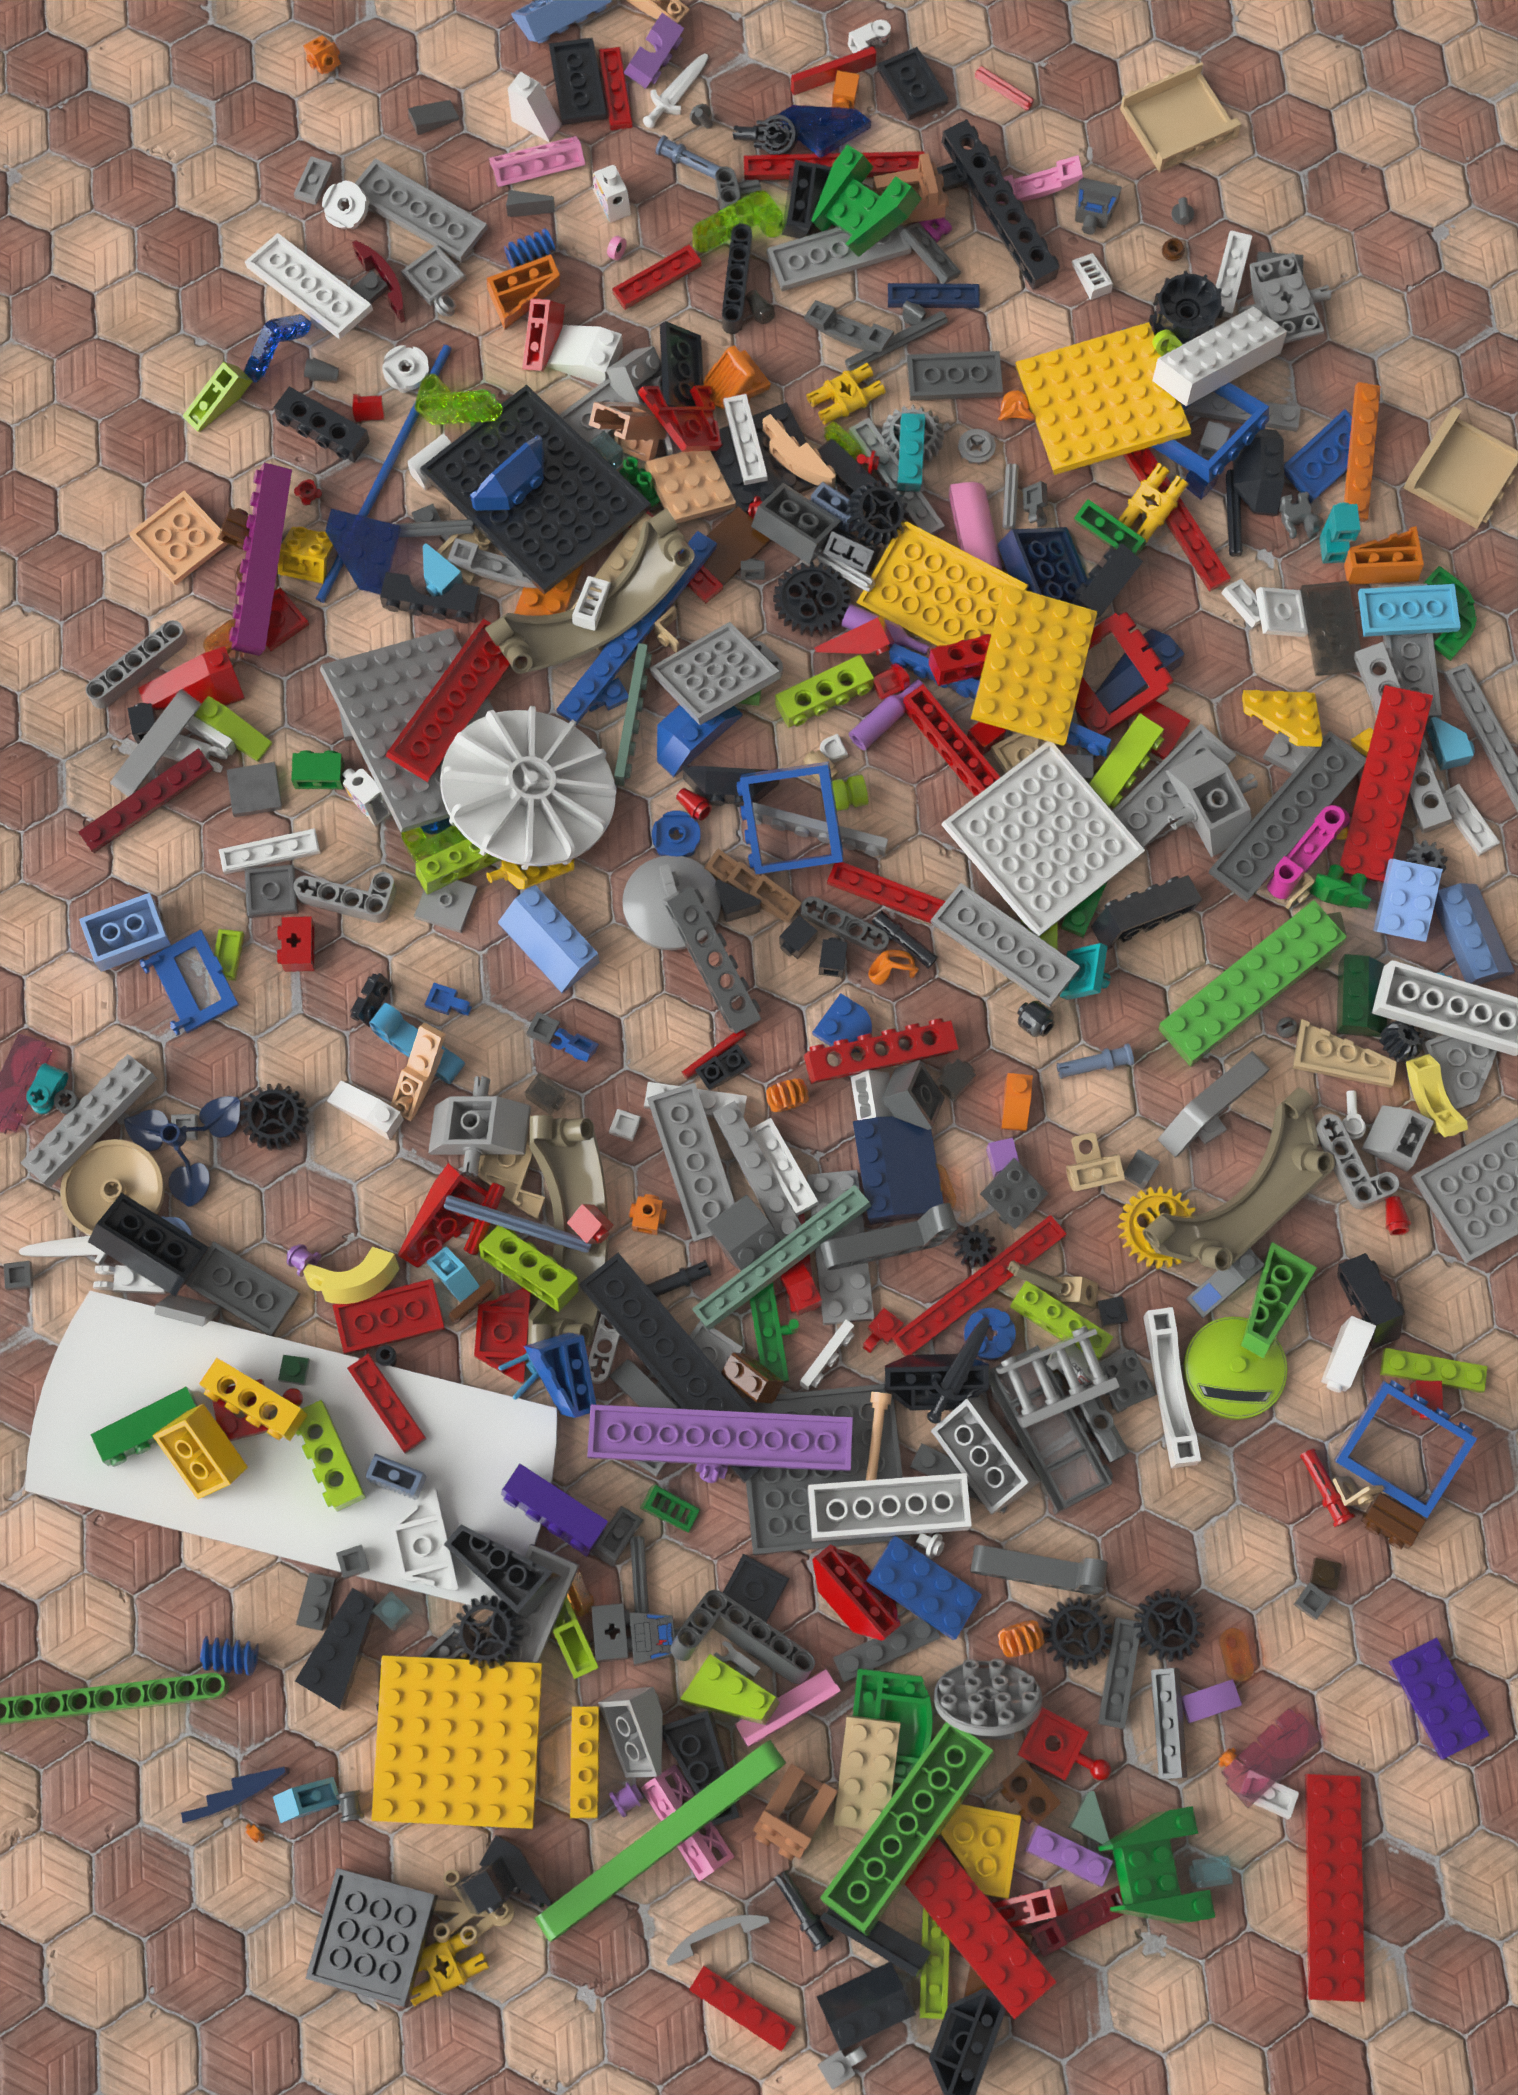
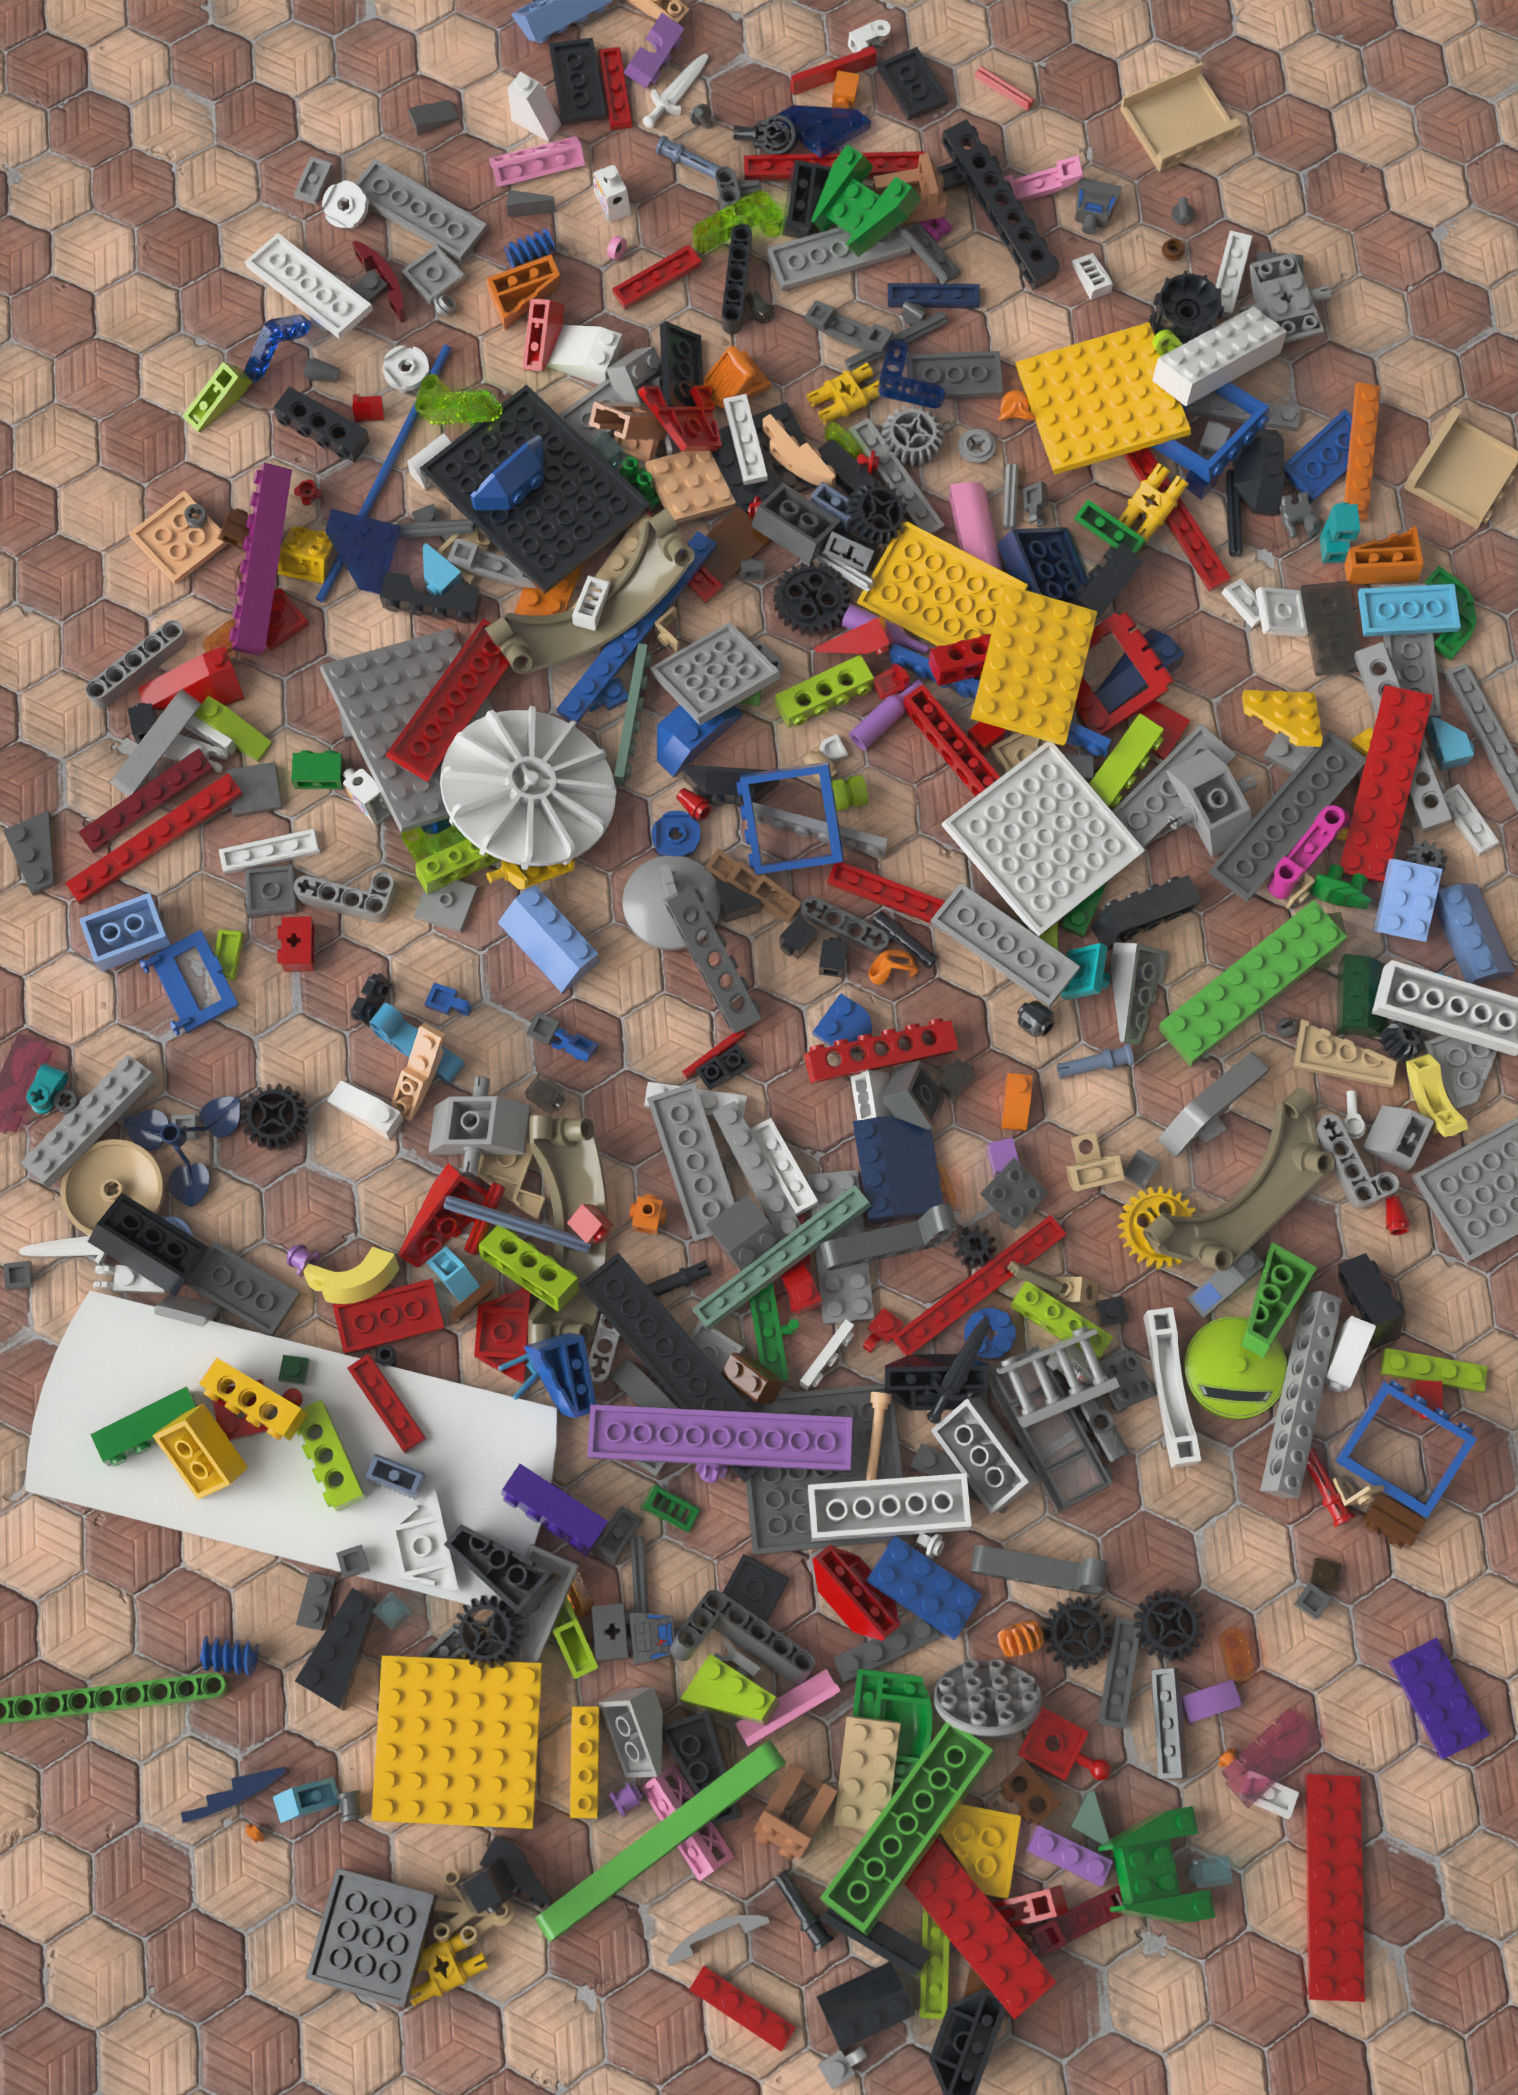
orange brick [303,35,341,75] -> none
white tile [609,1109,641,1142] -> none
orange gear [766,1078,809,1112] -> none
teal arch [897,413,925,492] -> none
none -> dark grey wing [3,811,56,895]
none -> red plate [65,773,244,905]
none -> dark grey bush [184,504,208,528]
none -> clear blue beam [878,339,945,409]
none -> light grey wedge [1111,943,1168,1045]
none -> light grey brick [1260,1291,1342,1499]

